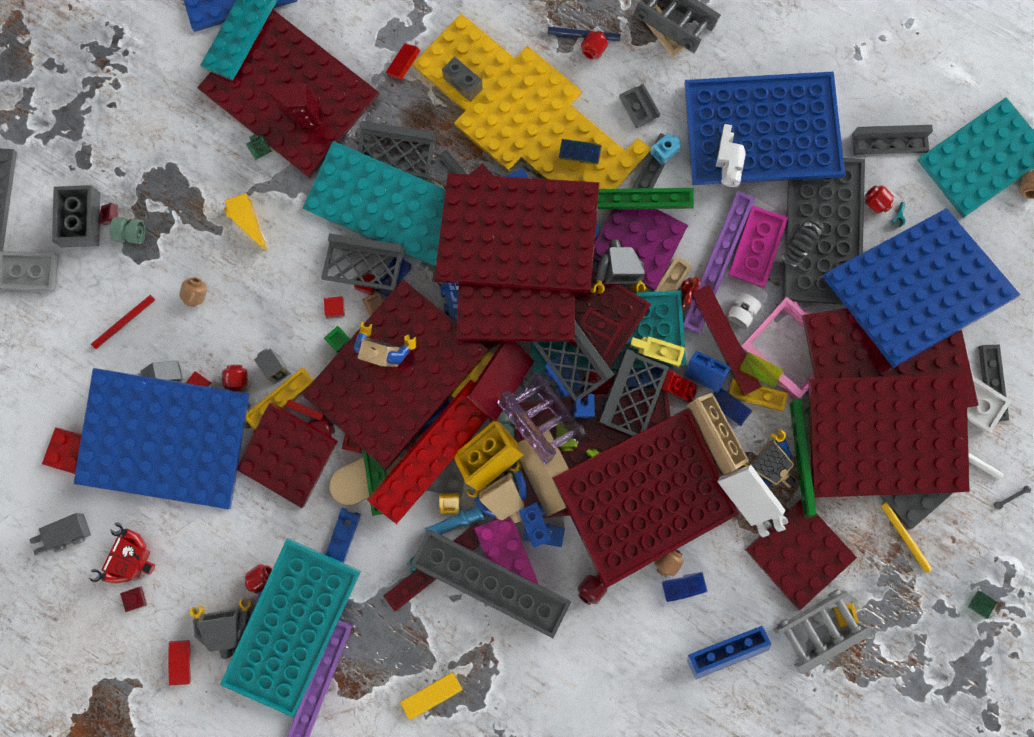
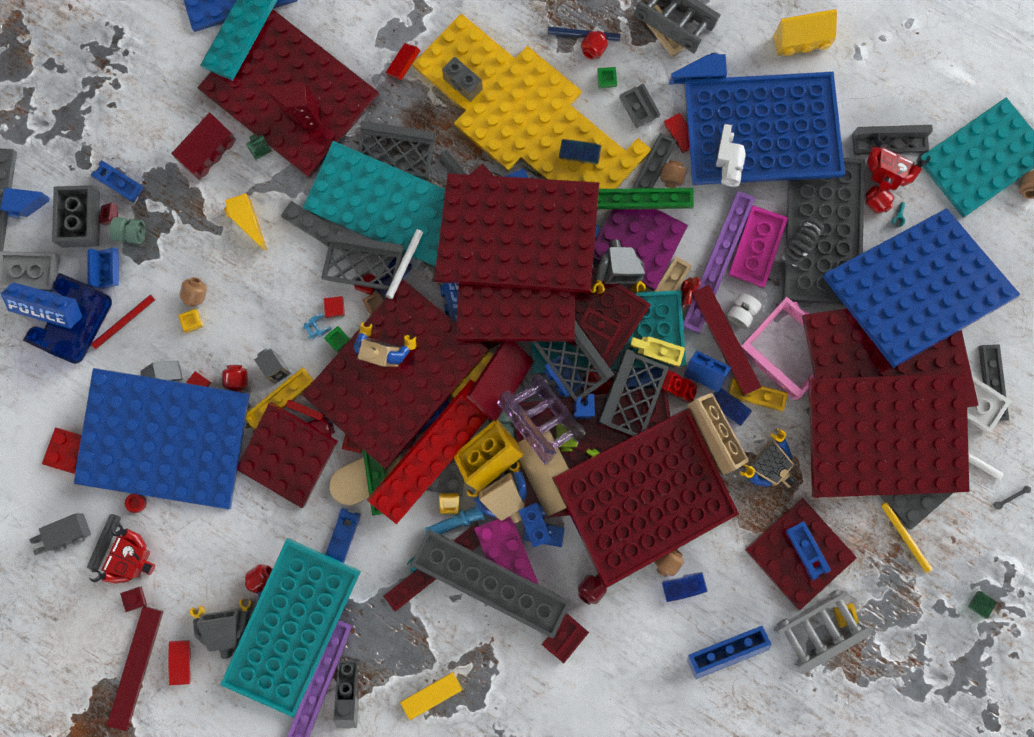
medium azure brick [650,133,681,166] -> none
white tile [717,465,788,537] -> none
clear neon green tile [739,352,784,387] -> none
green tile [789,399,816,518] -> none
none -> blue slope [0,188,50,219]
none -> blue brick [0,282,82,329]
none -> clear blue windscreen [23,273,112,364]
none -> blue bracket [87,247,119,289]
none -> dark grey axle [87,514,121,570]
none -> blue plate [91,160,144,203]
none -> dark red tile [107,606,164,731]
none -> red tile [125,494,146,513]
none -> dark red slope [171,112,236,180]
none -> yellow tile [178,308,204,333]
none -> dark grey plate [281,201,338,247]
none -> dark azure piece [302,313,331,339]
none -> dark grey slope [333,660,359,728]
none -> white bar [385,229,423,299]
none -> dark red plate [541,613,589,664]
none -> green plate [597,67,617,88]
none -> medium nougat head [660,160,687,188]
none -> red tile [663,113,689,154]
none -> blue slope [669,53,727,85]
none -> yellow slope [773,9,837,56]
none -> blue plate [785,521,831,580]
none -> red torso [867,132,931,190]

